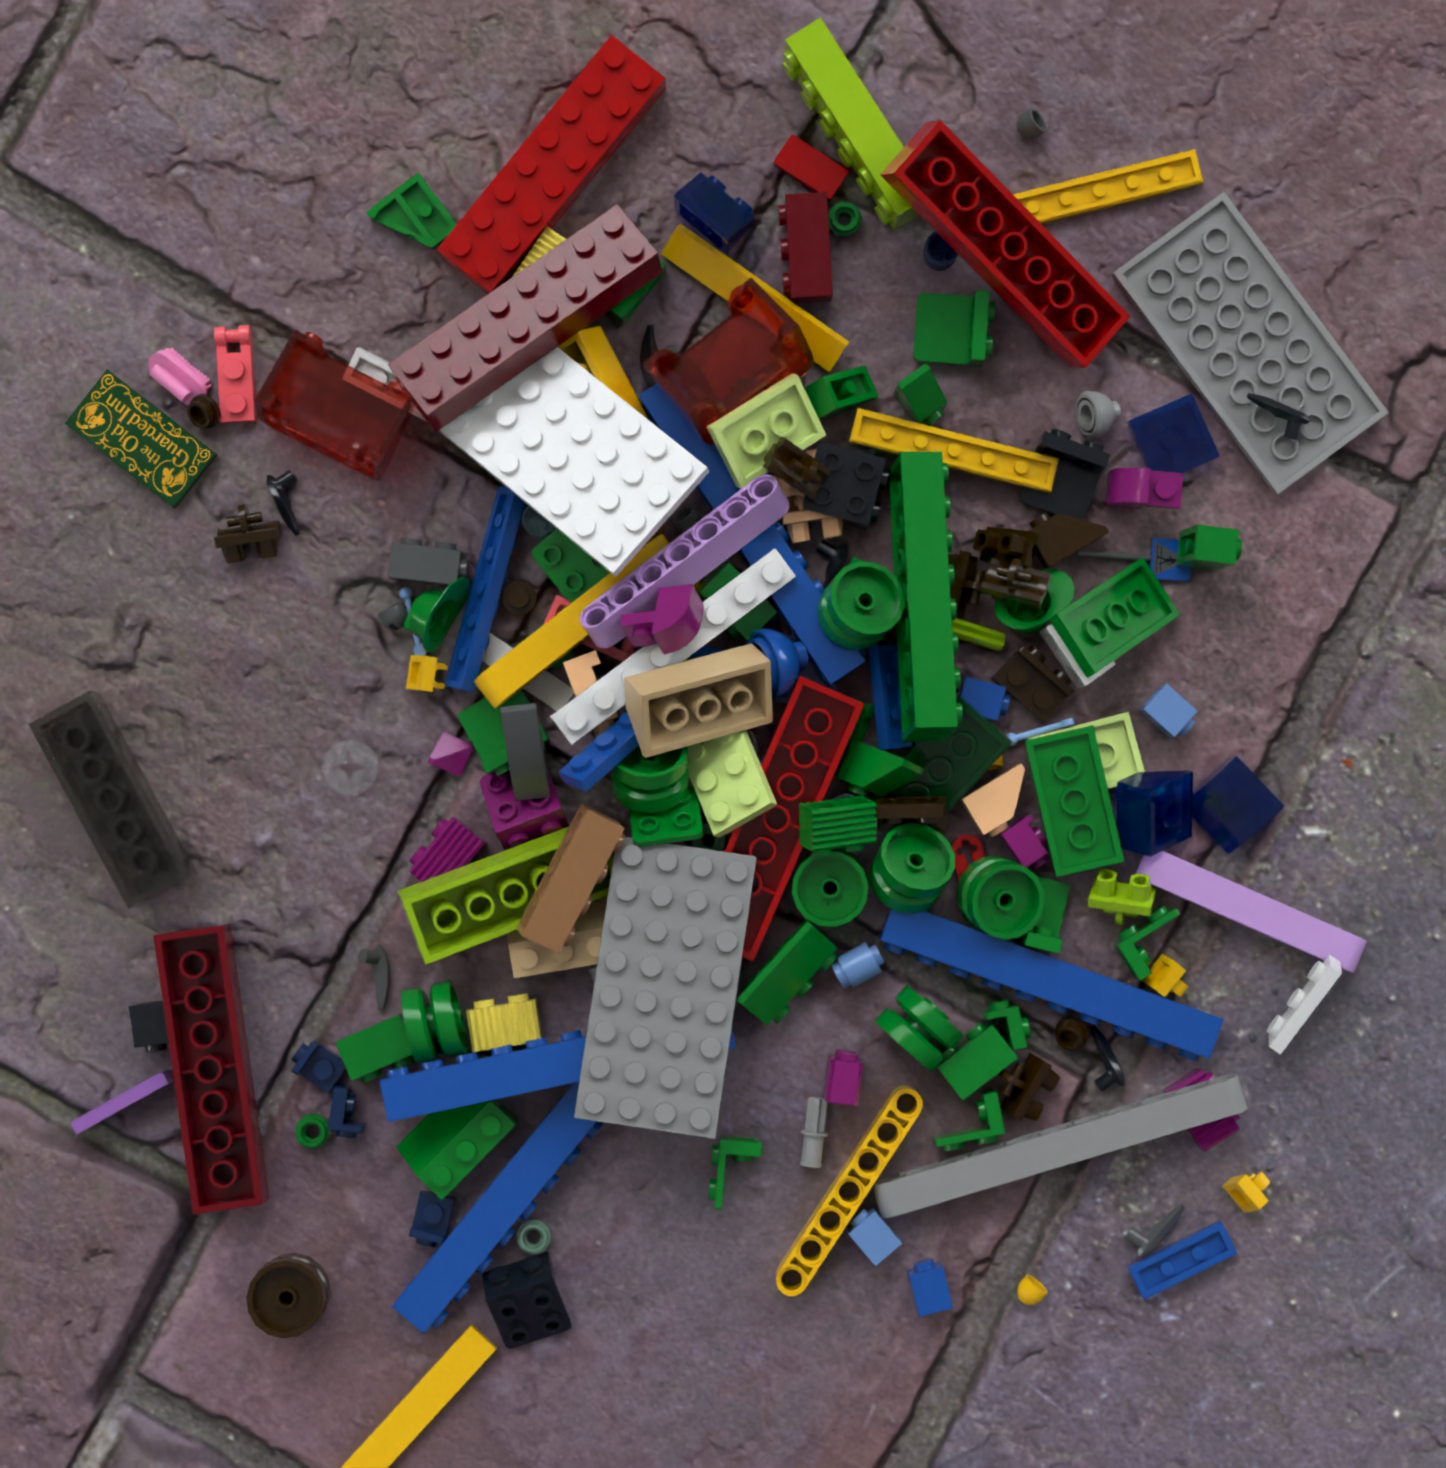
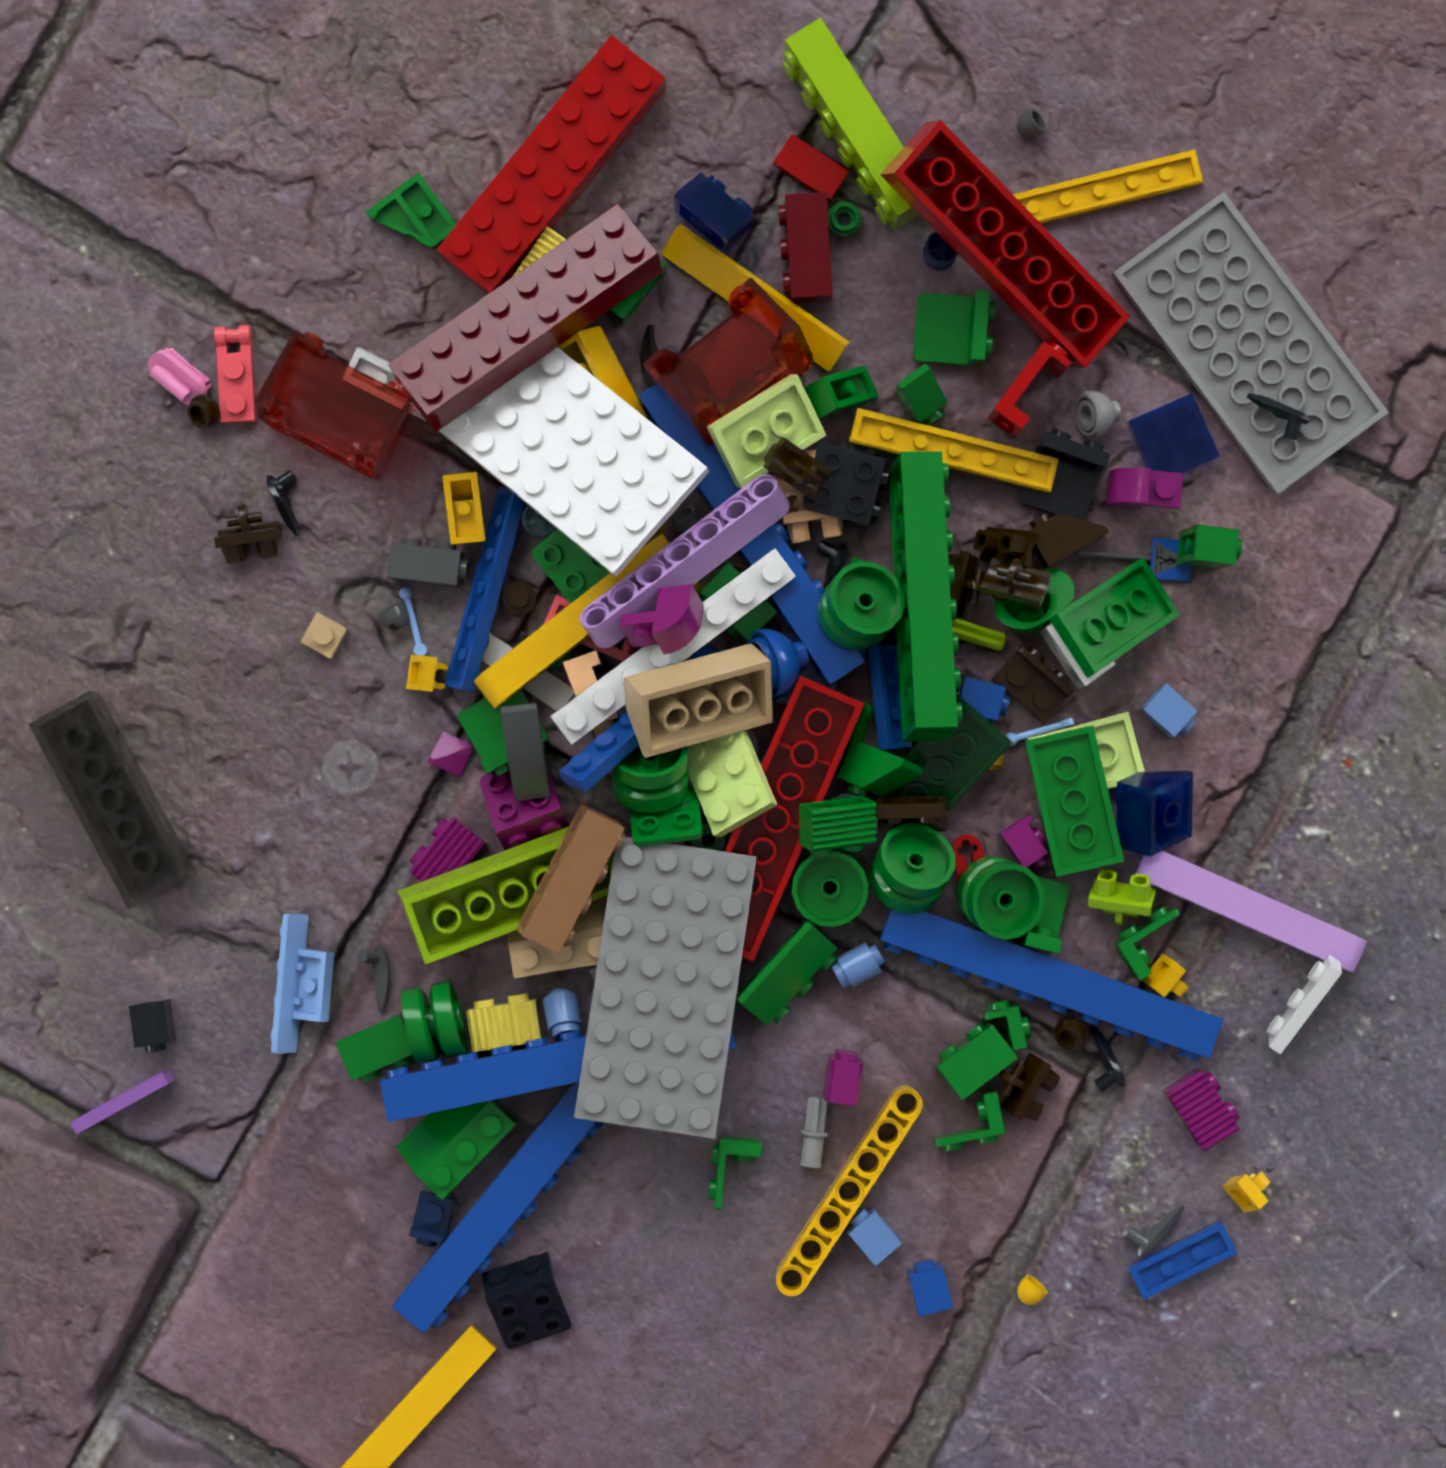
dark green tile [65,369,218,509] -> none
dark red brick [153,924,270,1215] -> none
dark brown wheel [246,1253,331,1338] -> none
dark blue bracket [291,1040,346,1093] -> none
green plate [295,1114,331,1149] -> none
dark blue bracket [328,1084,367,1138] -> none
green piece [404,577,470,653] -> none
sand green plate [516,1219,551,1255] -> none
light grey beam [872,1074,1248,1218] -> none
green wheel [874,984,964,1072] -> none
light nougat slope [960,763,1025,837] -> none
clear blue slope [1180,756,1285,854] -> none
none -> light blue bracket [271,914,335,1054]
none -> tan plate [300,612,349,659]
none -> yellow slope [442,471,486,545]
none -> medium blue brick [542,988,582,1042]
none -> red panel [987,341,1072,439]

